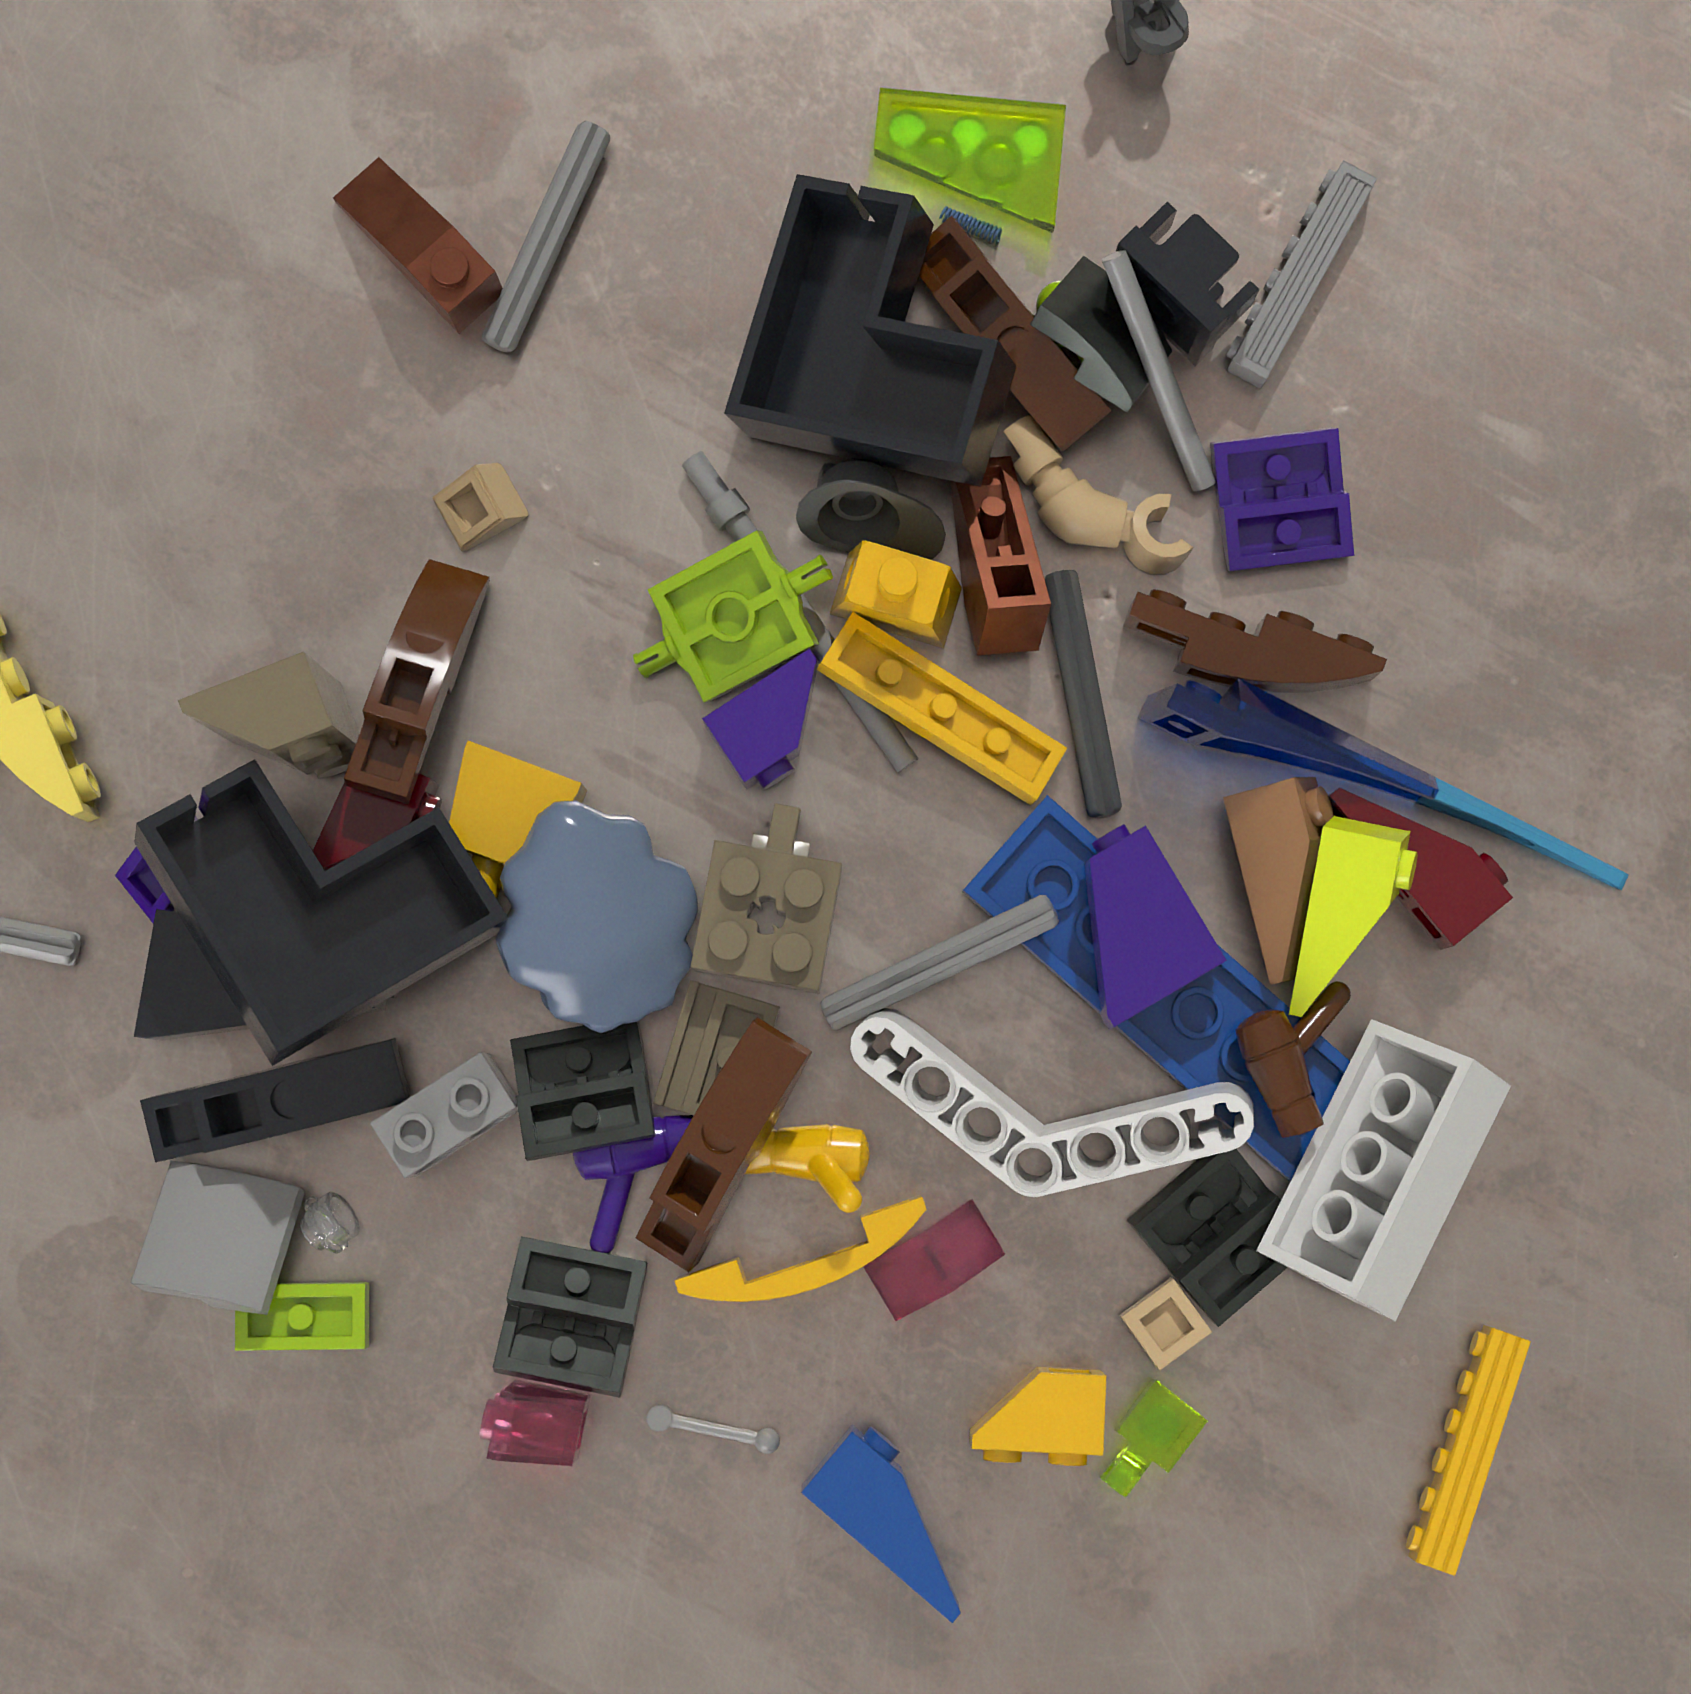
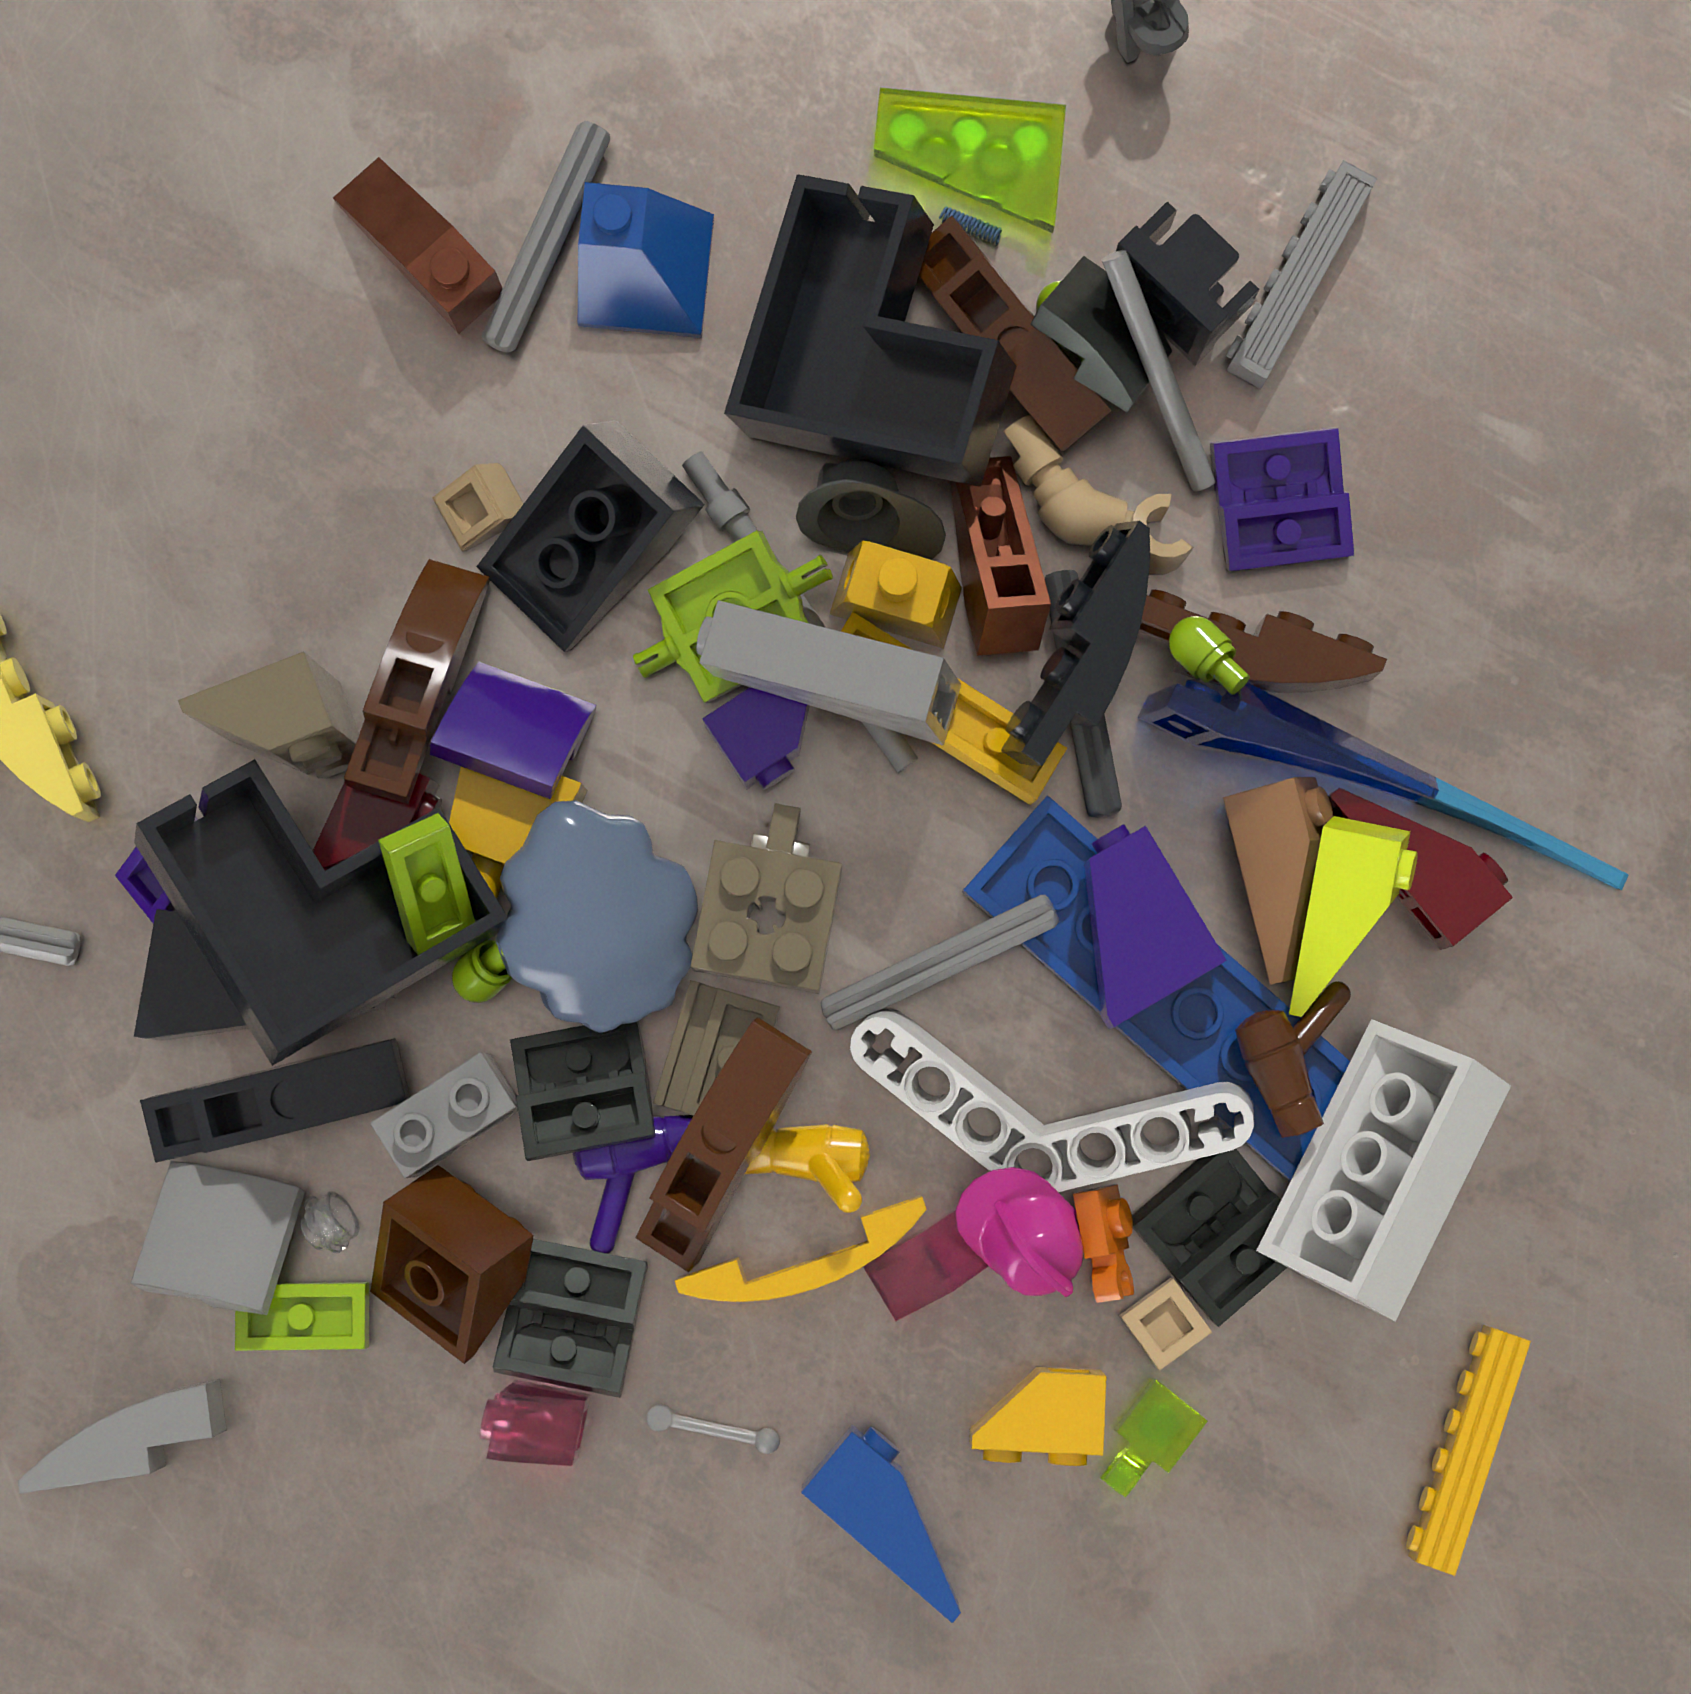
none -> light grey slope [18,1379,227,1494]
none -> reddish brown slope [370,1165,534,1364]
none -> lime plate [378,813,475,955]
none -> dark purple slope [430,662,597,799]
none -> lime cylinder [452,940,512,1003]
none -> black slope [476,420,705,652]
none -> blue slope [577,182,714,338]
none -> light grey slope [696,600,961,745]
none -> dark pink piece [955,1167,1083,1297]
none -> black slope [1001,520,1150,766]
none -> orange plate [1073,1184,1134,1303]
none -> lime cylinder [1169,616,1250,695]

